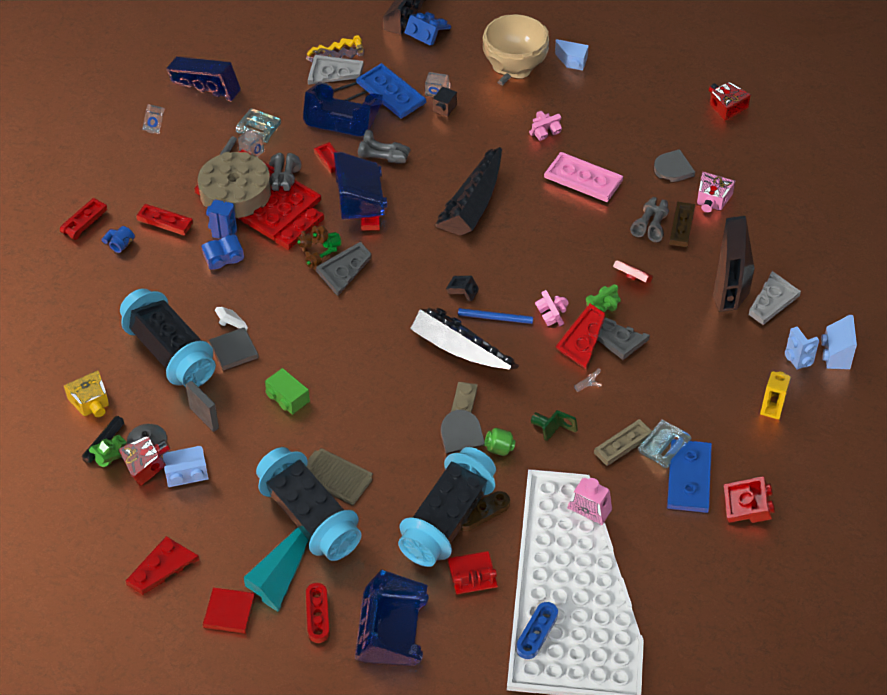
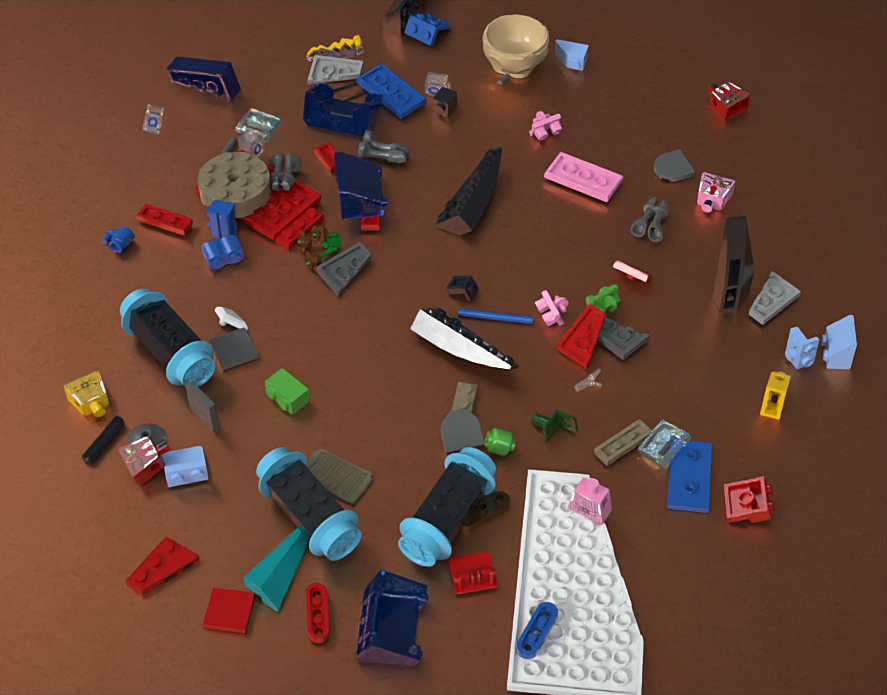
red plate [60,198,108,240] -> none
bright green hips [89,435,127,467] -> none
dark brown plate [669,201,695,247] -> none

